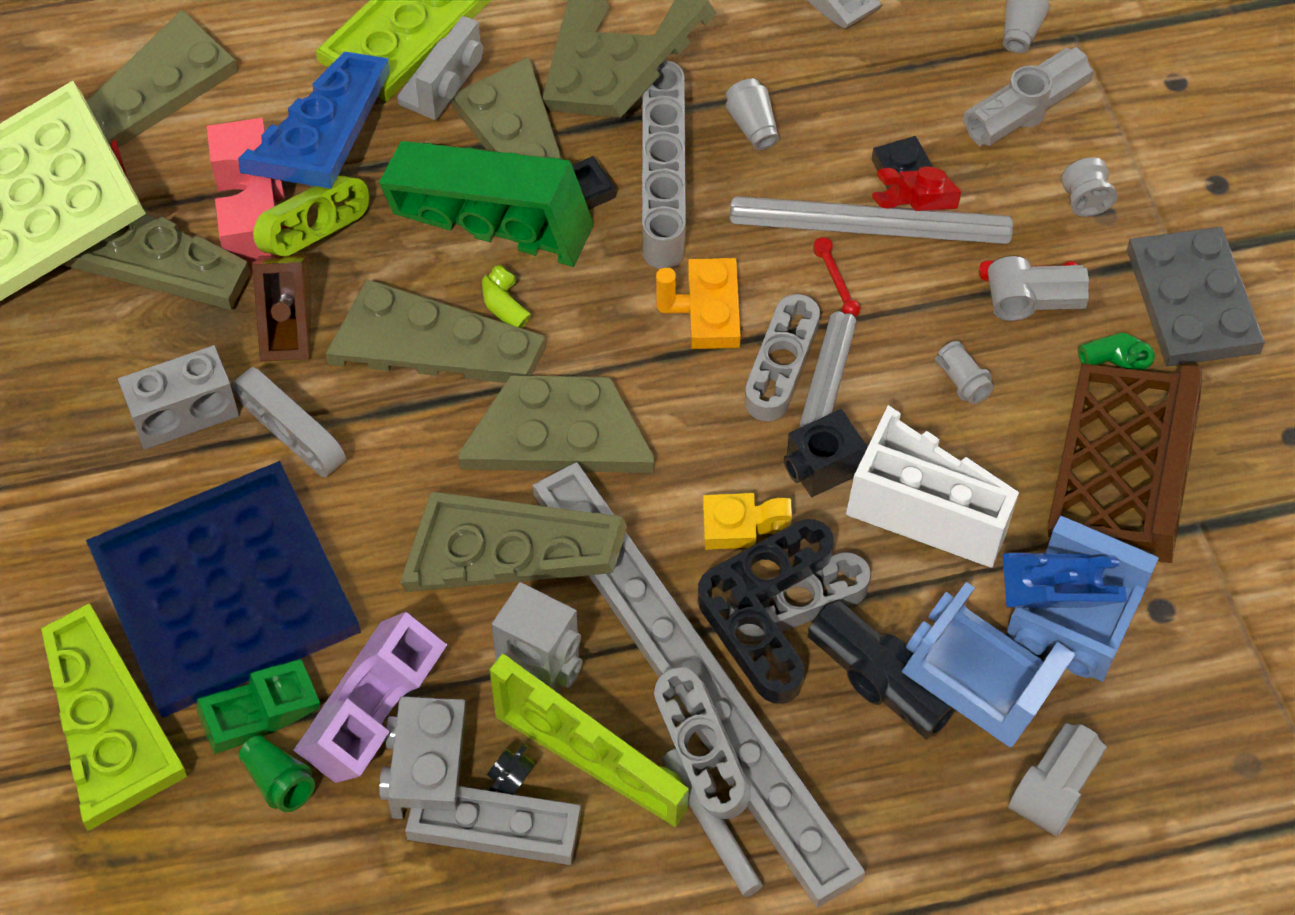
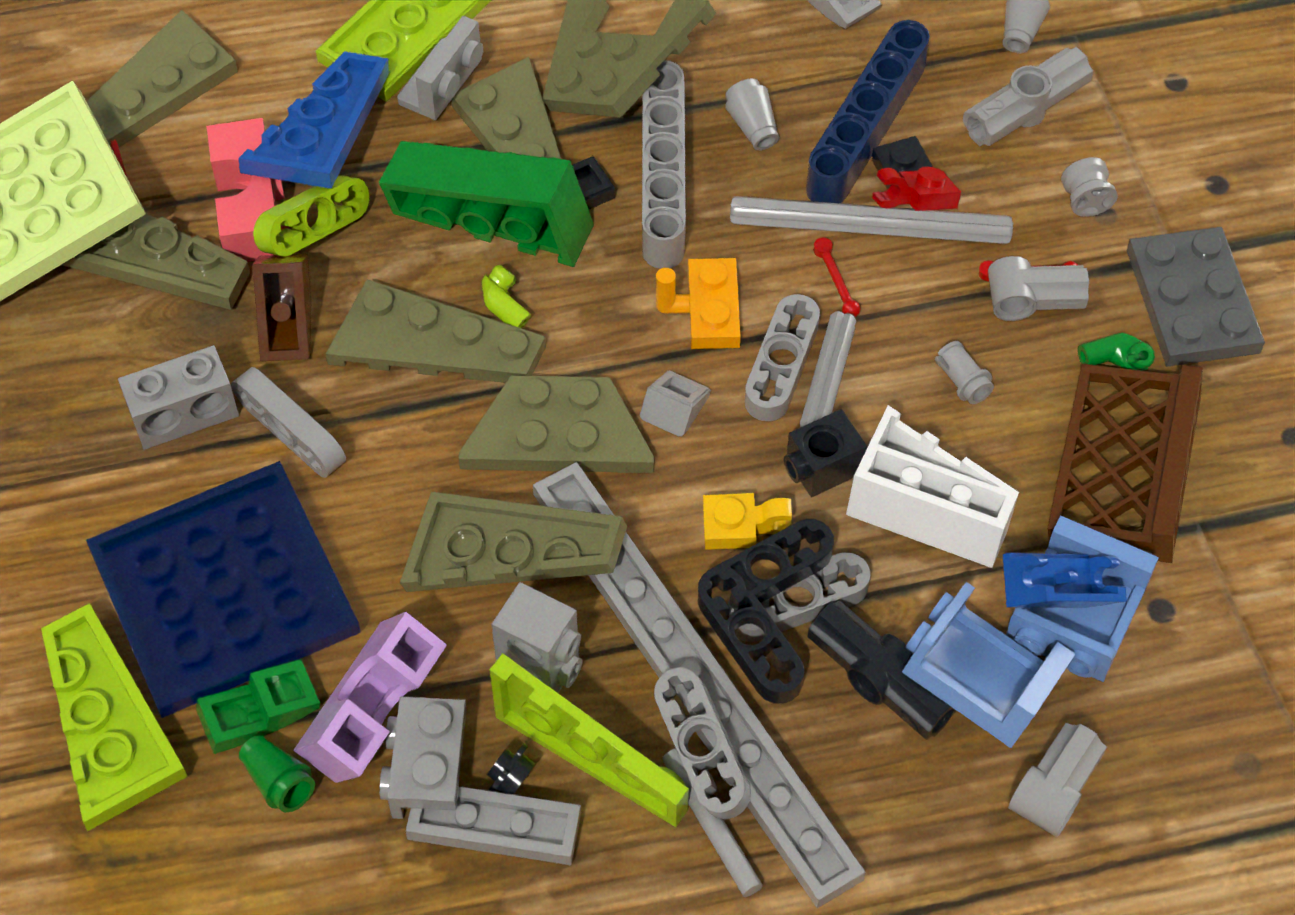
none -> light grey slope [640,370,711,437]
none -> dark blue beam [806,20,930,204]

